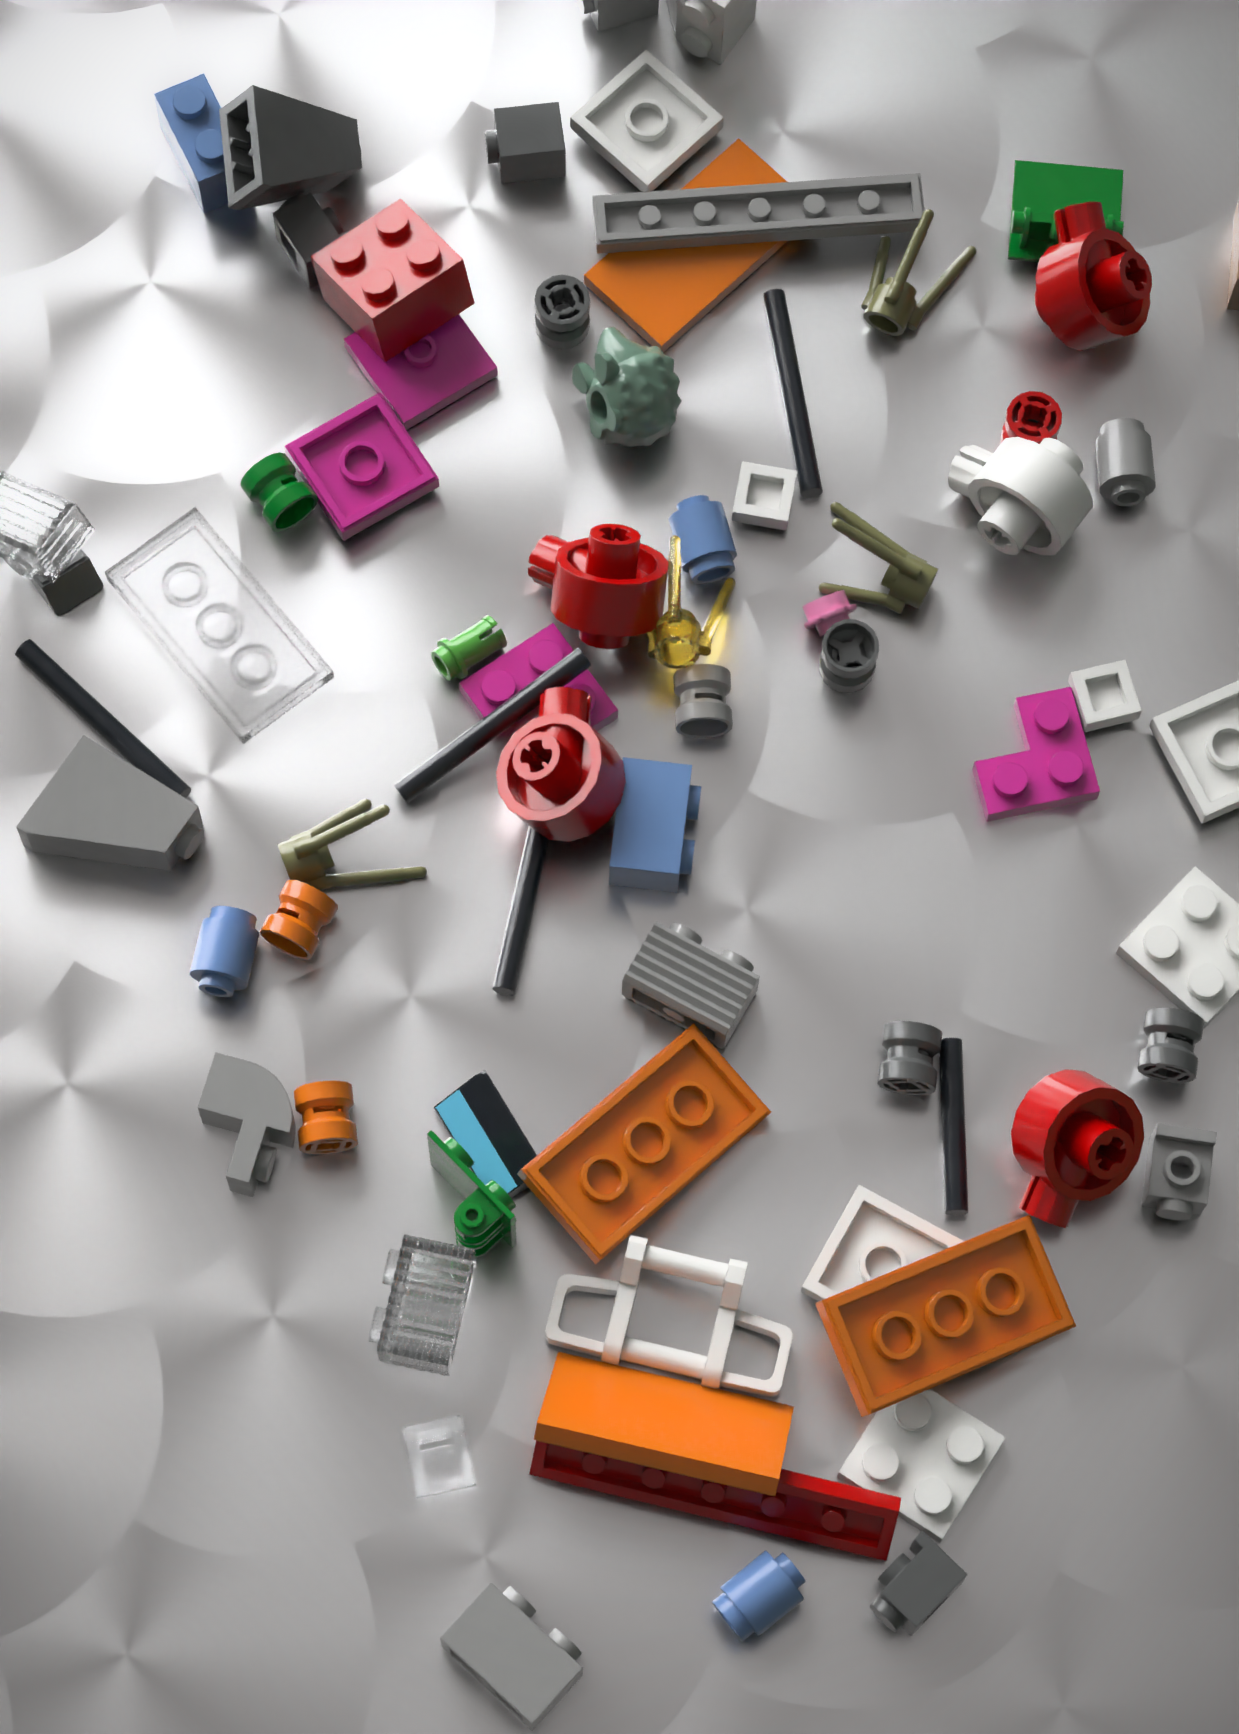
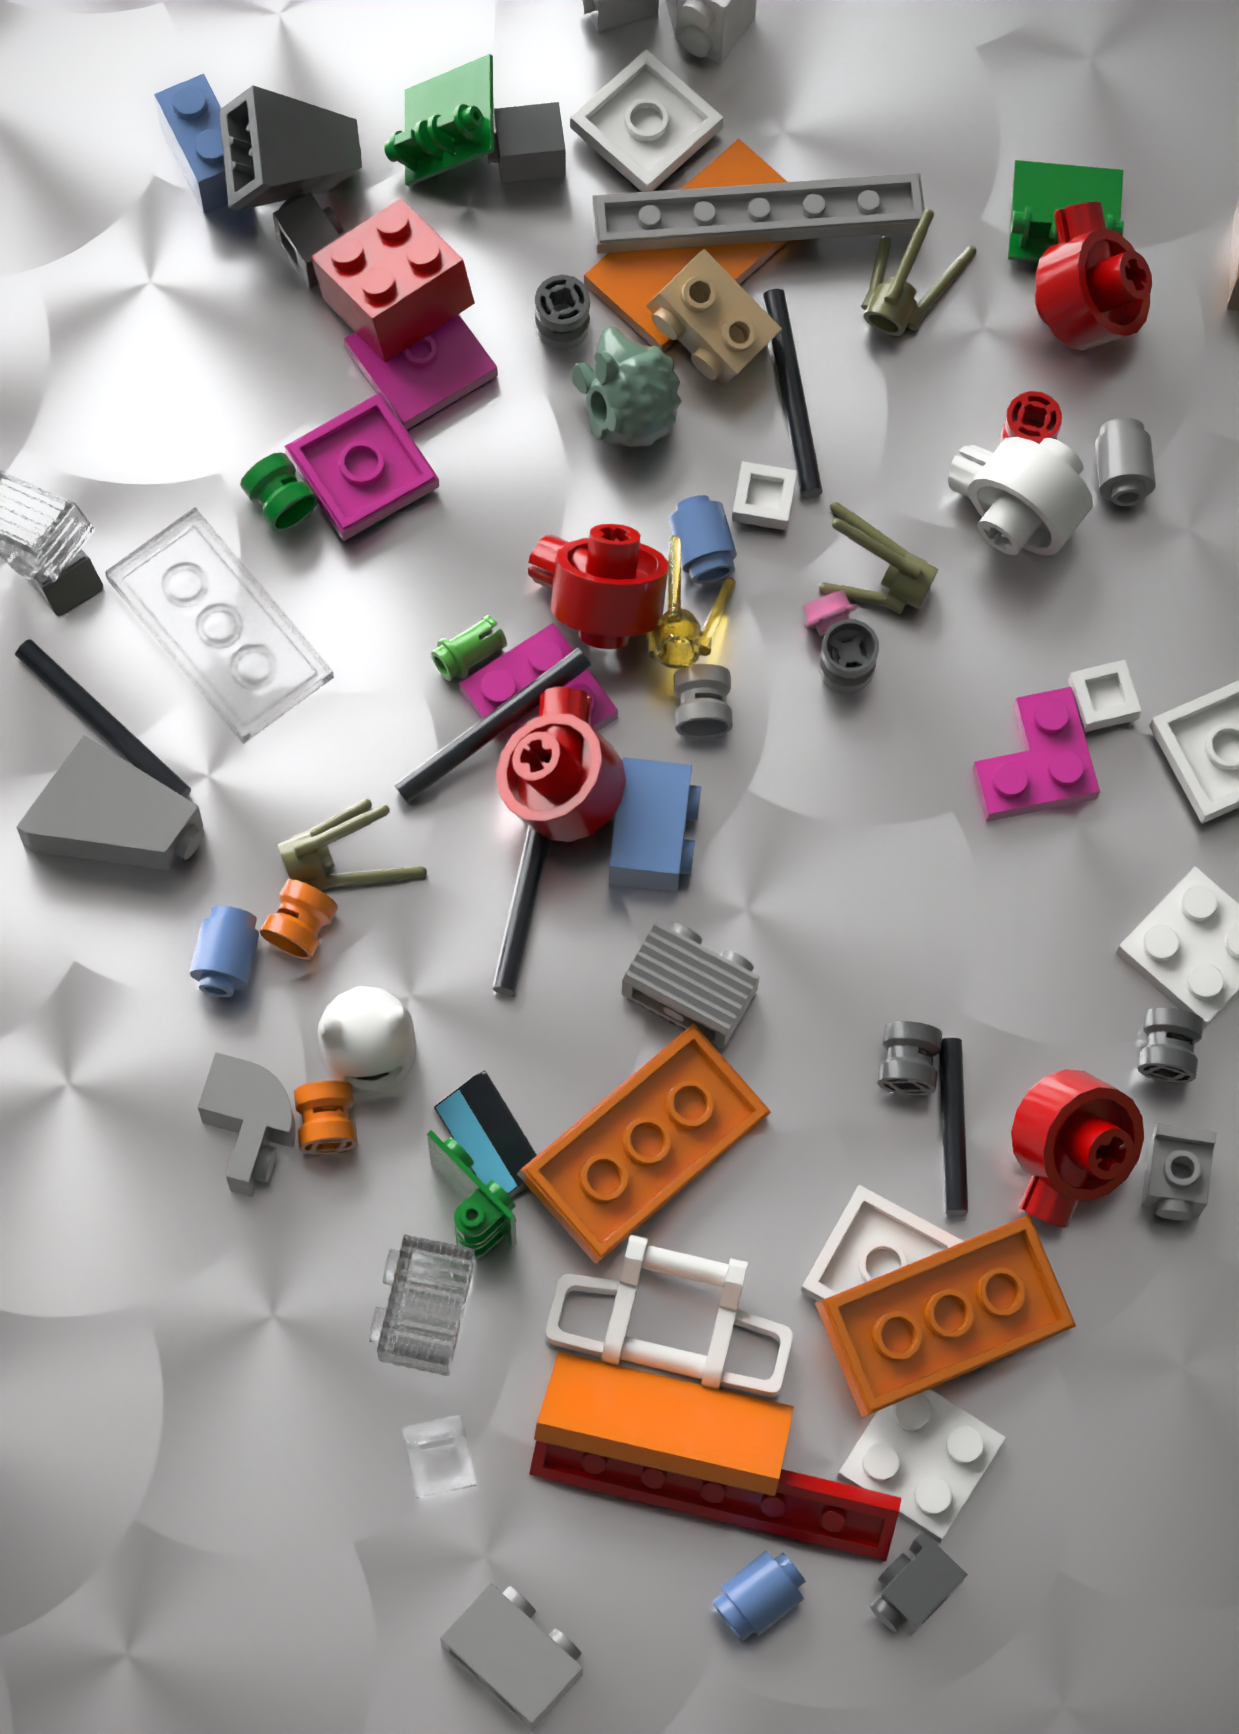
none -> white piece [318,986,416,1094]
none -> green hinge [384,54,494,186]
none -> tan brick [646,249,782,385]

